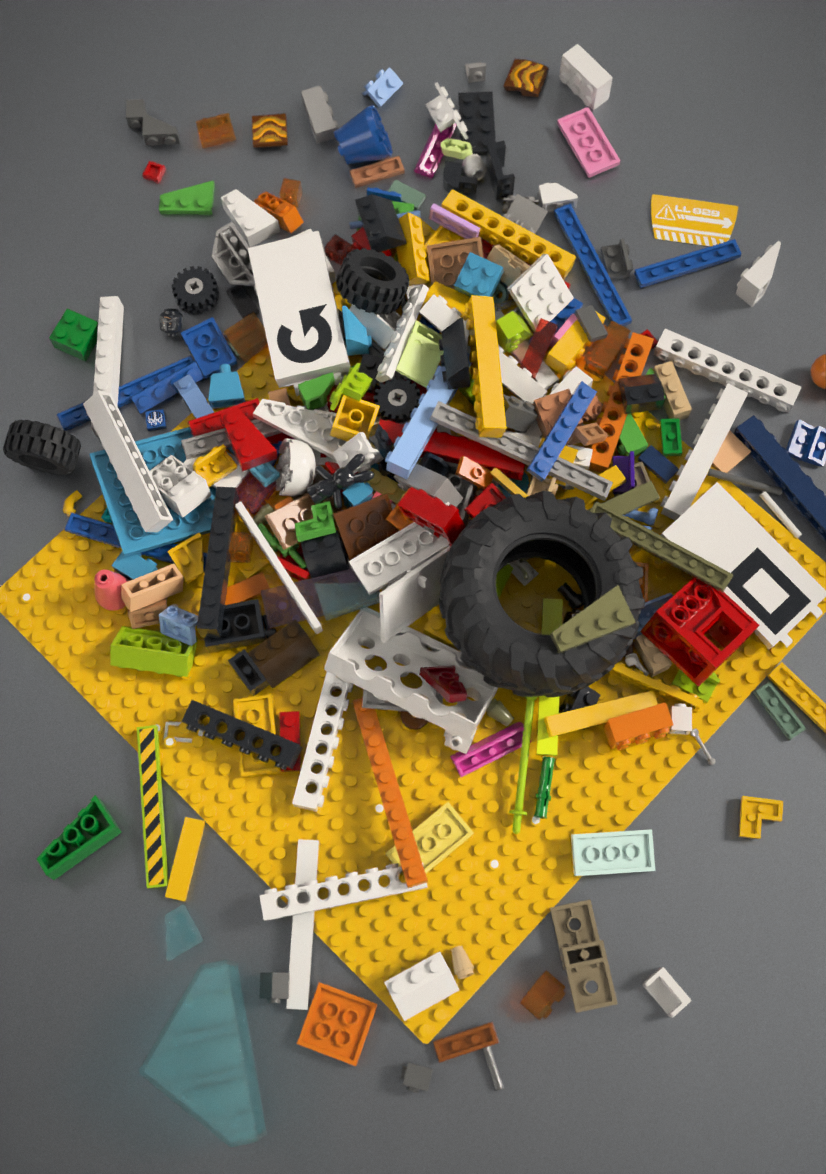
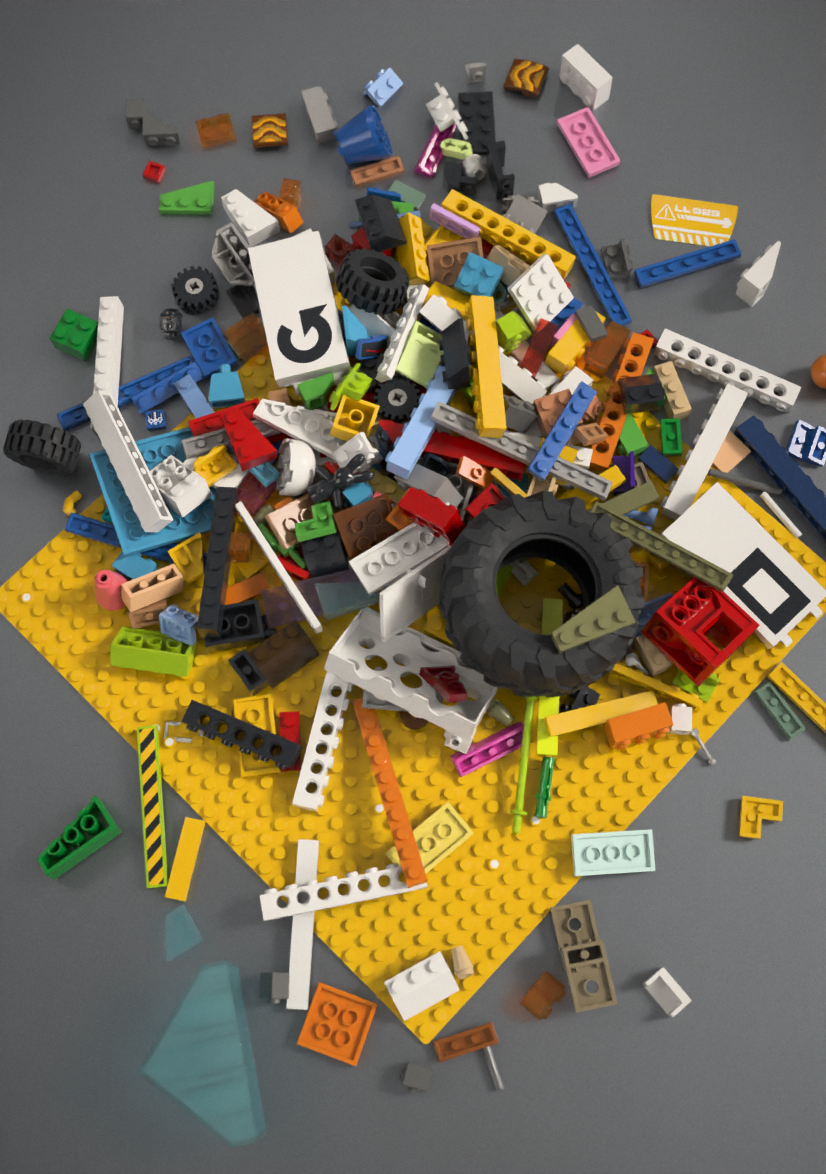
none -> slope [356,335,388,359]

